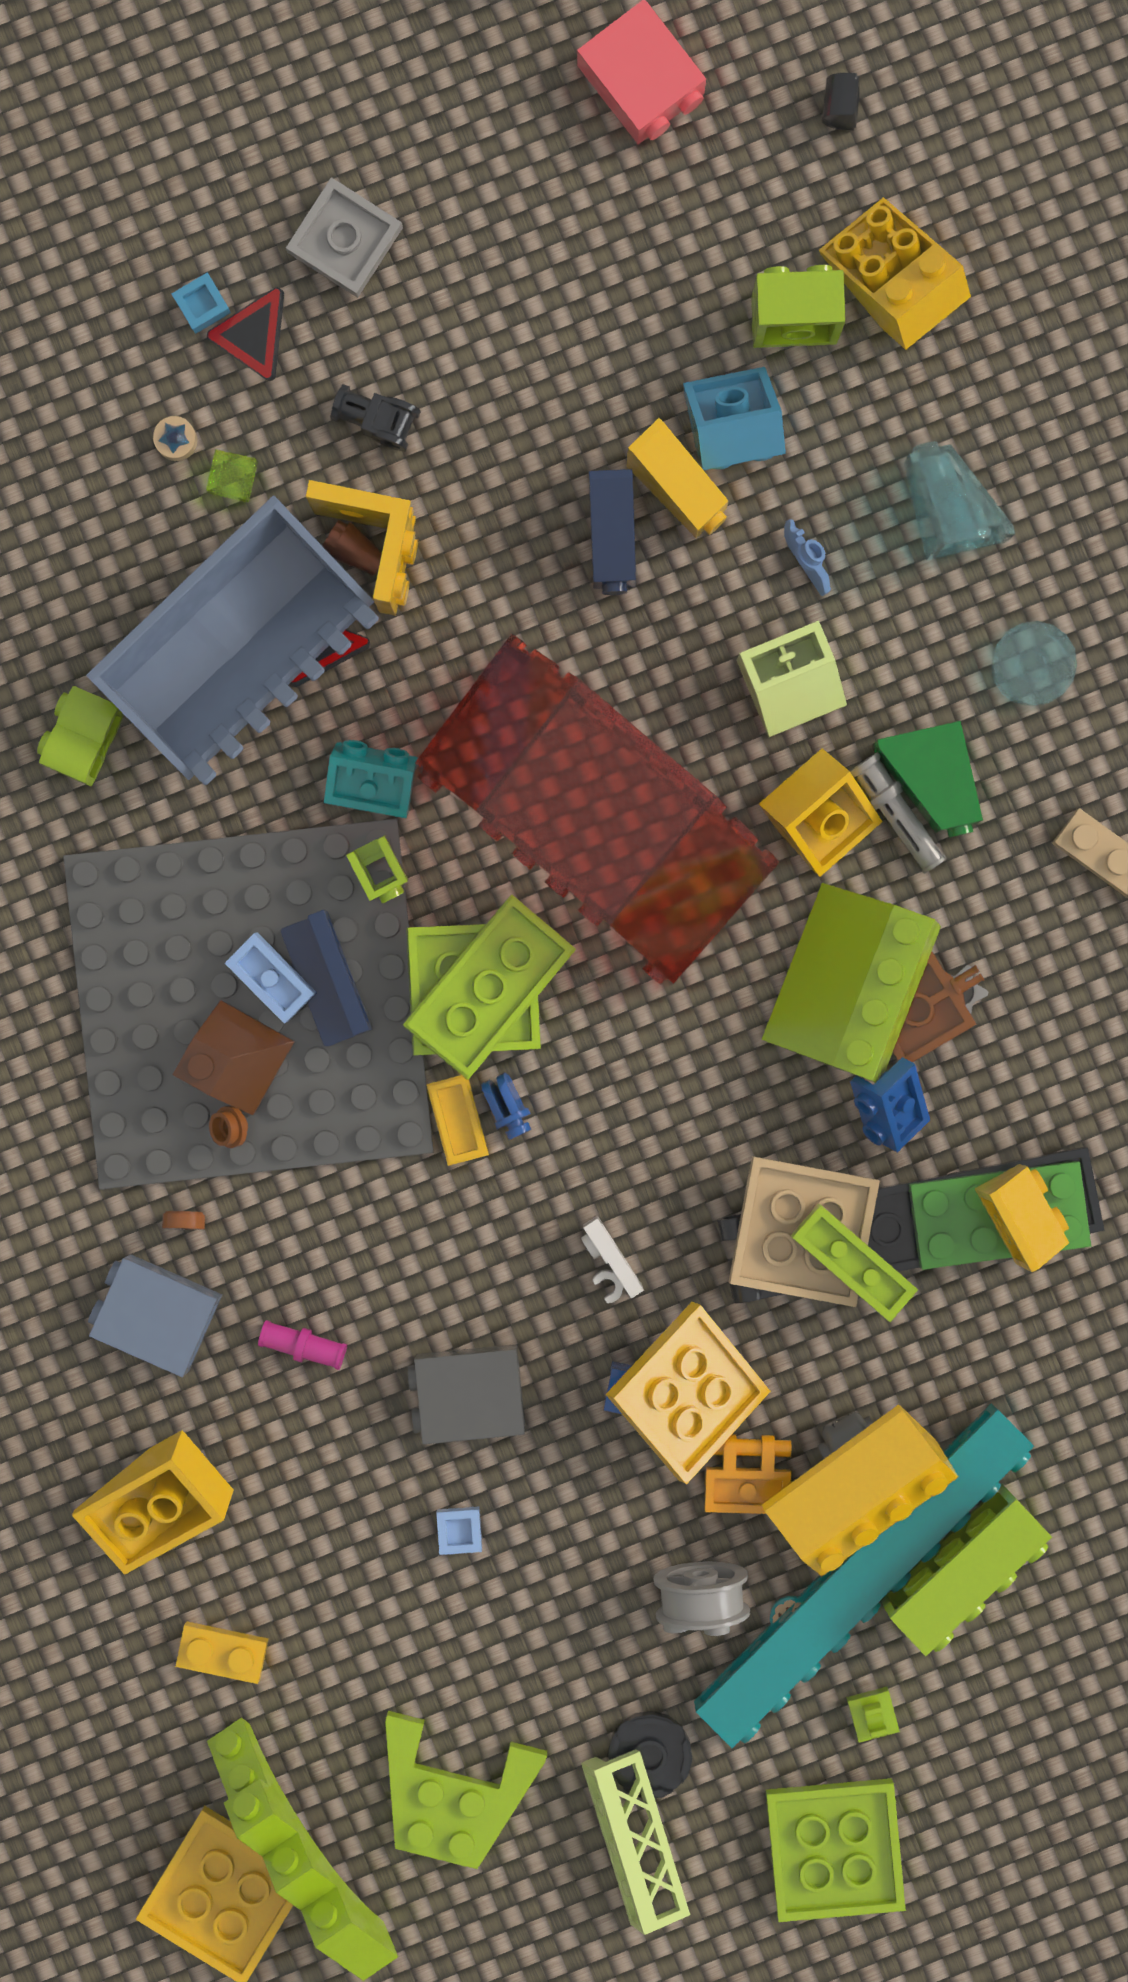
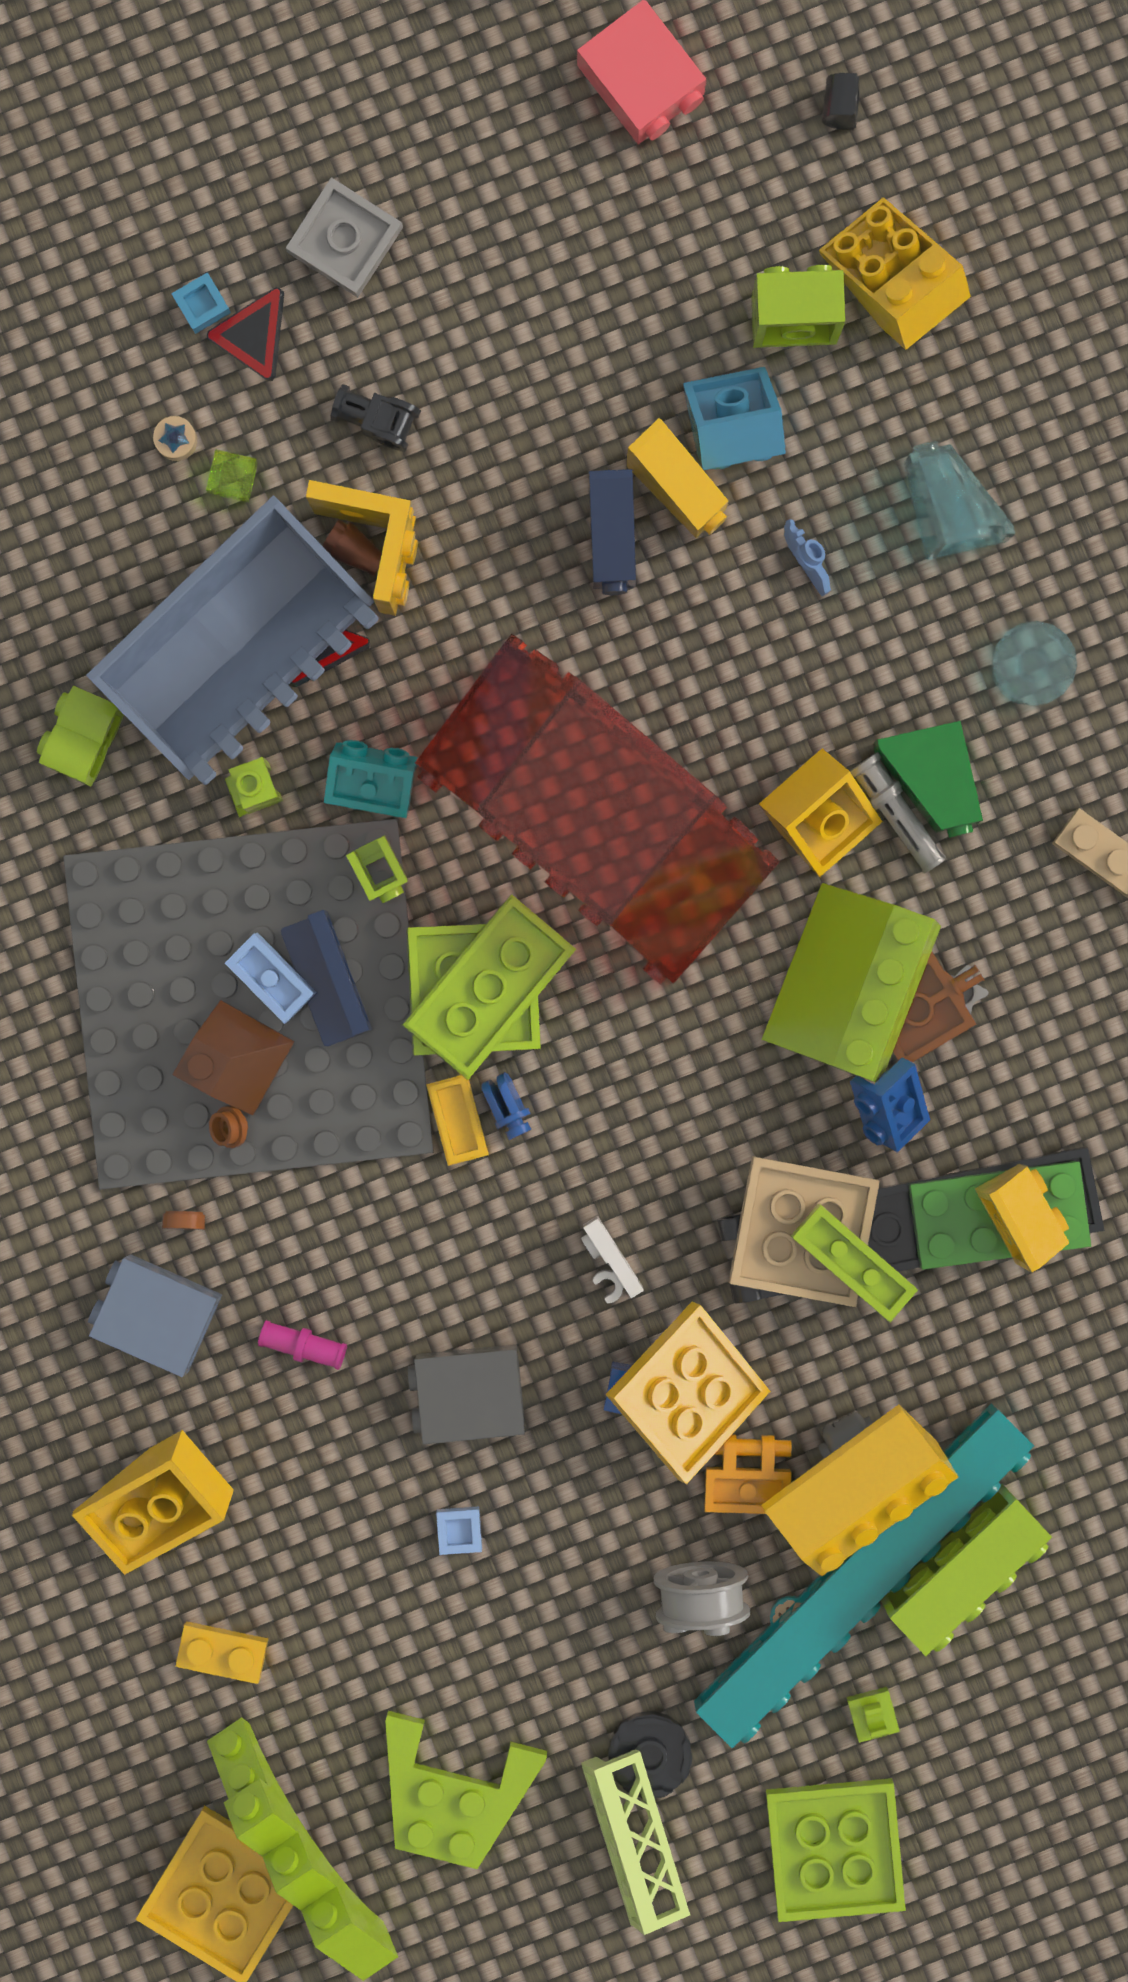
yellowish green slope [736,621,847,738] -> none
none -> lime window [225,757,283,818]

